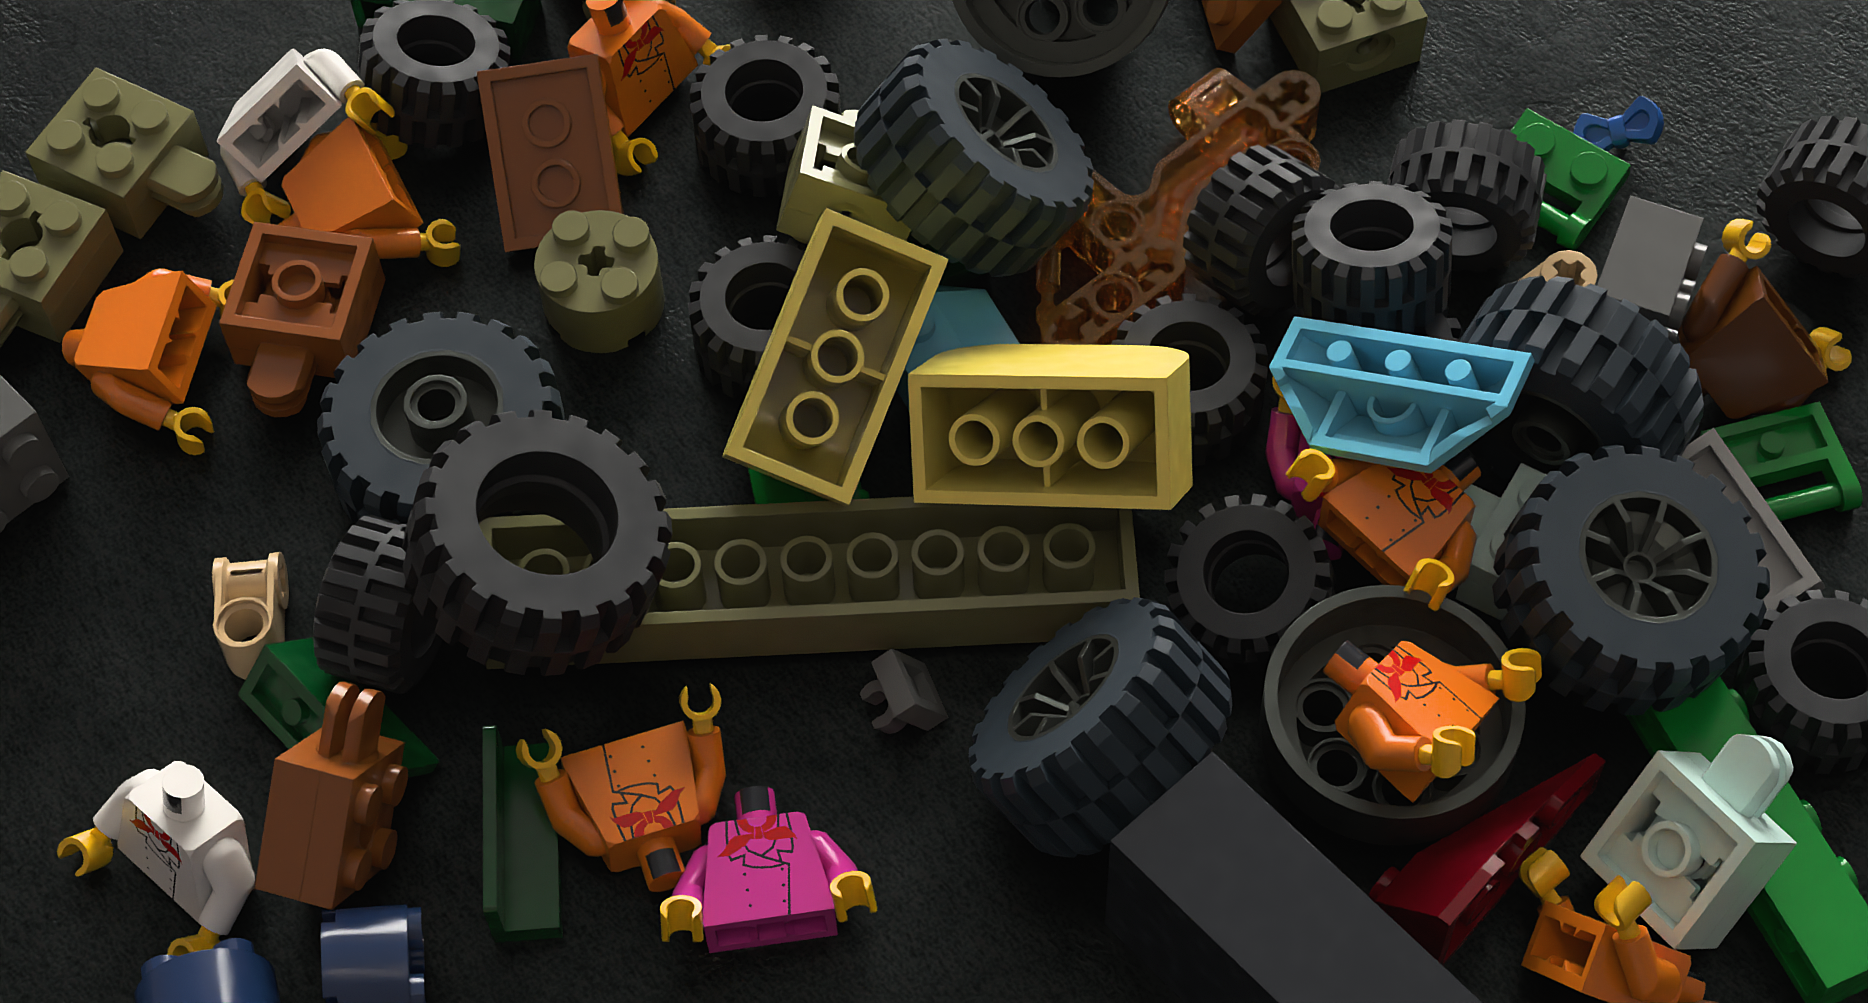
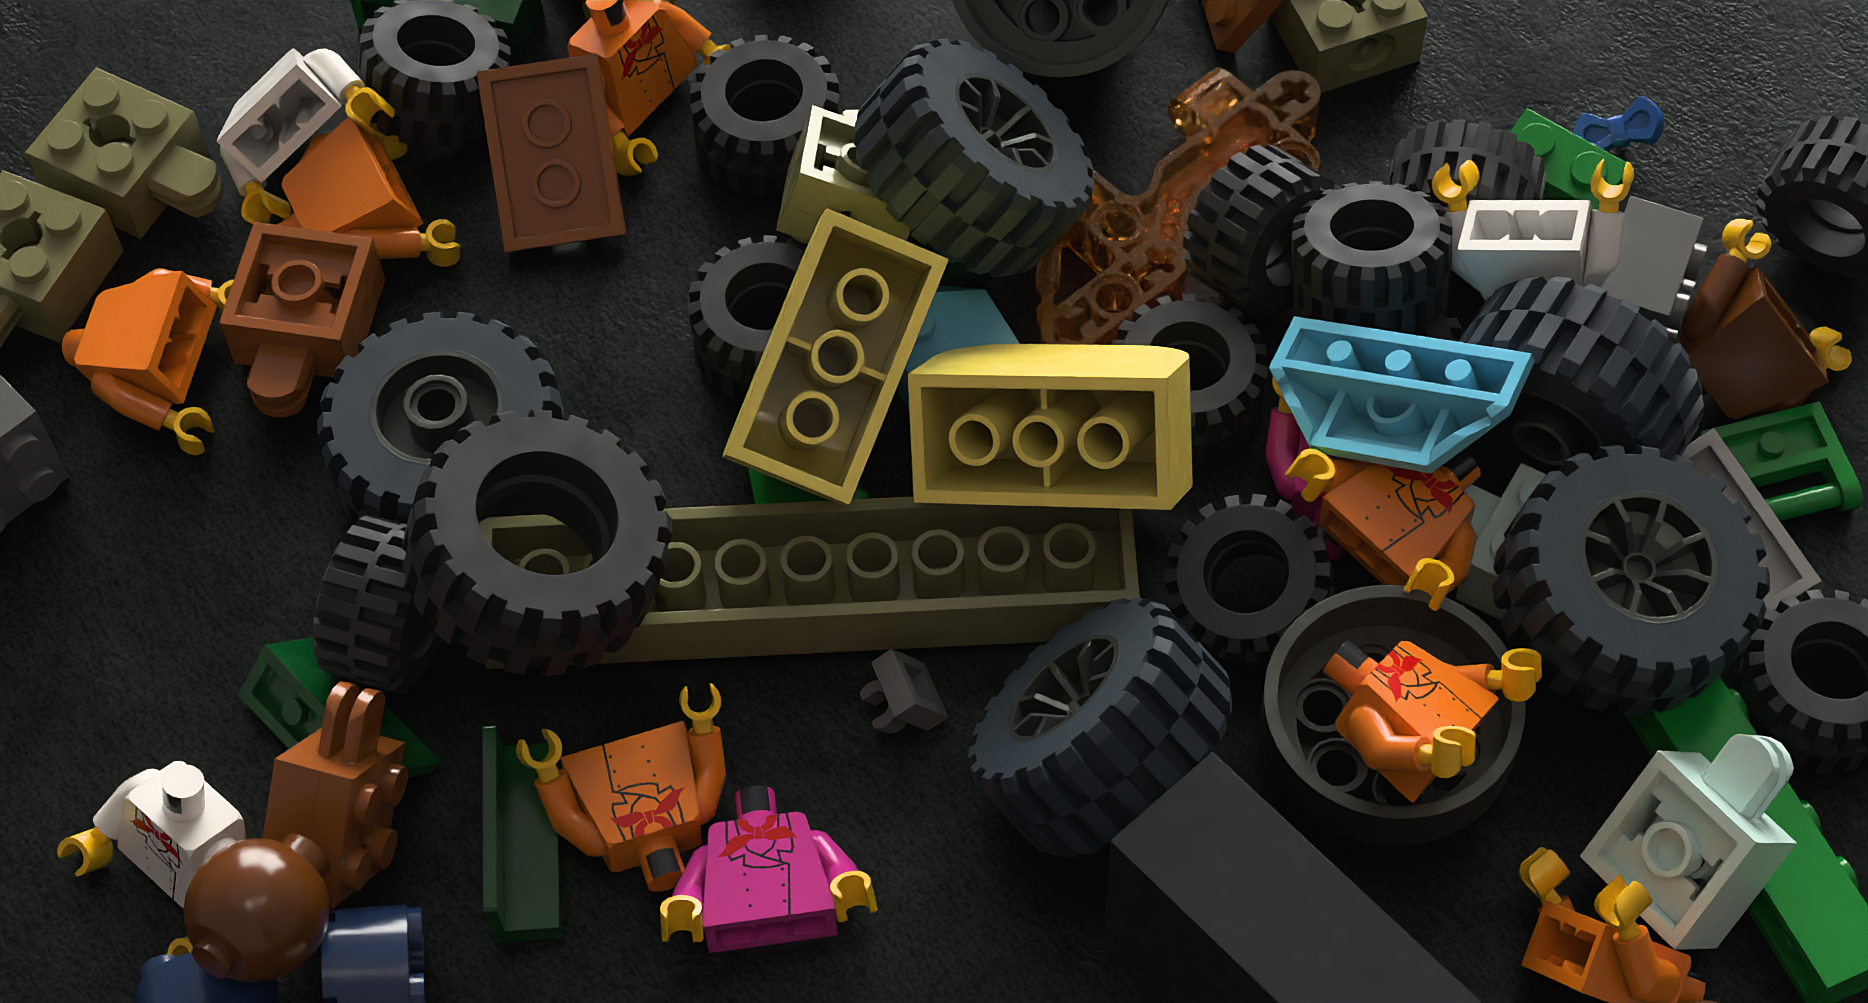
tan piece [212,552,289,679] -> none
olive brick [534,210,665,353] -> none
dark red wedge [1368,753,1606,966] -> none
none -> reddish brown brick [183,833,331,983]
none -> white torso [1432,159,1634,301]

